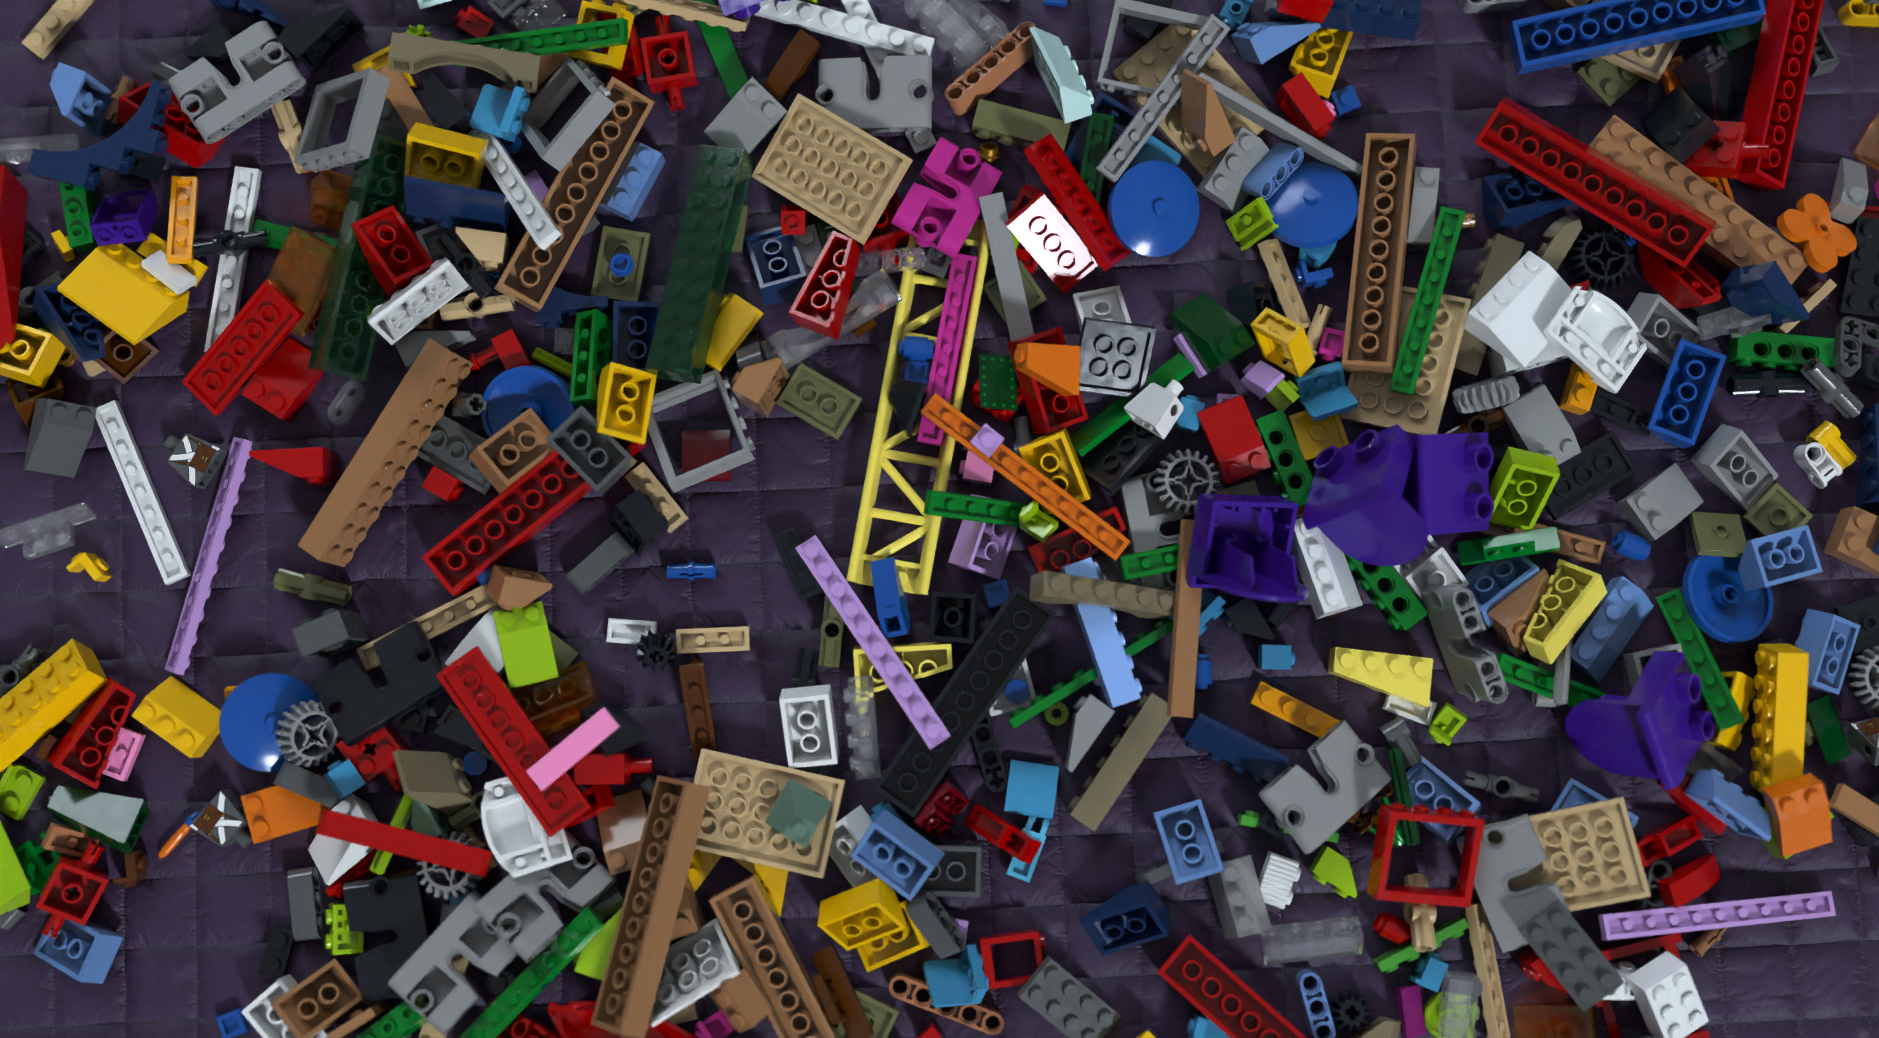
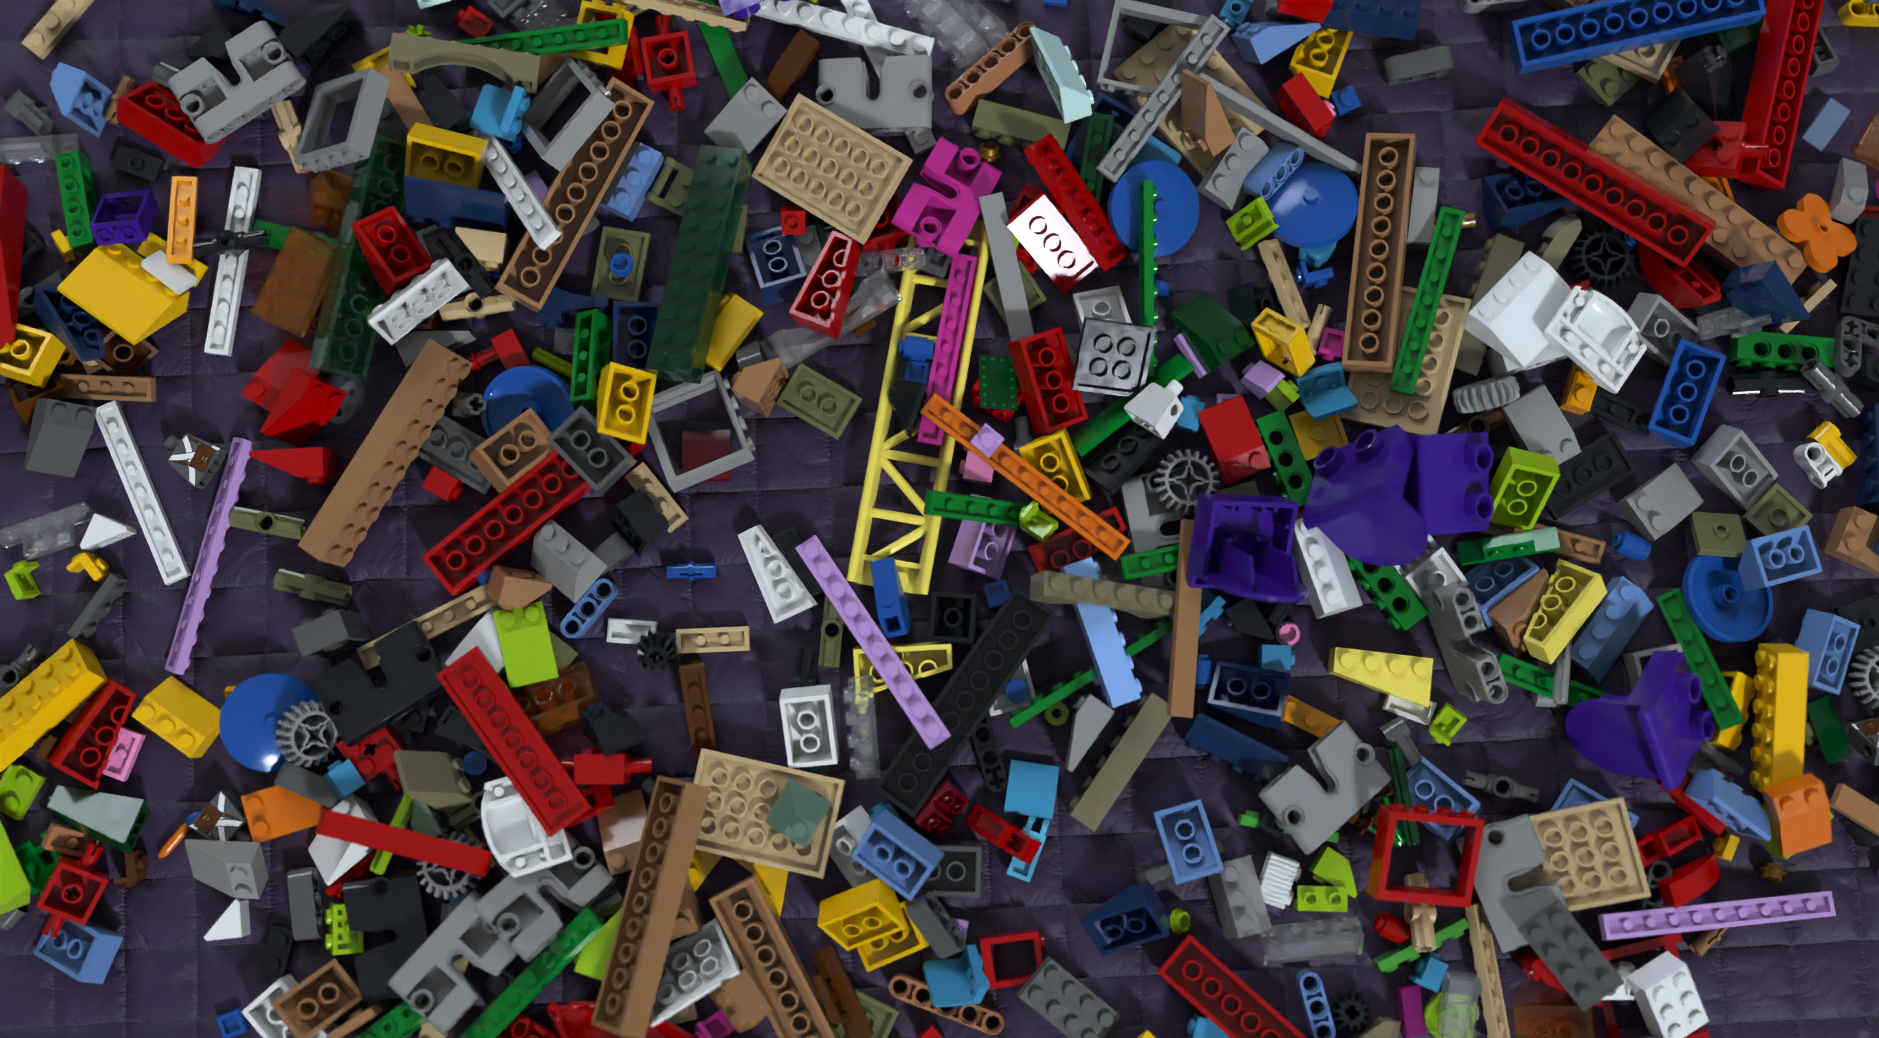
dark blue arch [27,79,172,191] -> none
red plate [182,279,305,416] -> none
bright pink tile [526,707,621,791] -> none
orange slope [1014,343,1080,396] -> none
none -> dark grey piece [2,89,54,136]
none -> lime bracket [4,560,41,600]
none -> medium nougat plate [60,373,156,402]
none -> dark grey plate [67,573,128,640]
none -> white slope [80,513,137,551]
none -> light grey slope [185,839,269,899]
none -> white slope [203,898,251,941]
none -> olive piece [229,506,309,540]
none -> red slope [260,367,347,447]
none -> light grey slope [530,518,608,604]
none -> medium blue beam [560,578,618,639]
none -> olive plate [644,156,705,218]
none -> white wing [738,525,817,624]
none -> green plate [1138,180,1158,376]
none -> blue tile [1154,280,1170,297]
none -> lime plate [1170,909,1190,934]
none -> dark blue slope [1207,661,1291,730]
none -> bright pink plate [1275,622,1300,645]
none -> lime bracket [1292,885,1348,912]
none -> dark grey beam [1383,45,1455,86]
none -> yellow plate [1713,833,1740,861]
none -> pearl gold plate [1759,863,1786,882]
none -> sand blue slope [1800,97,1850,151]

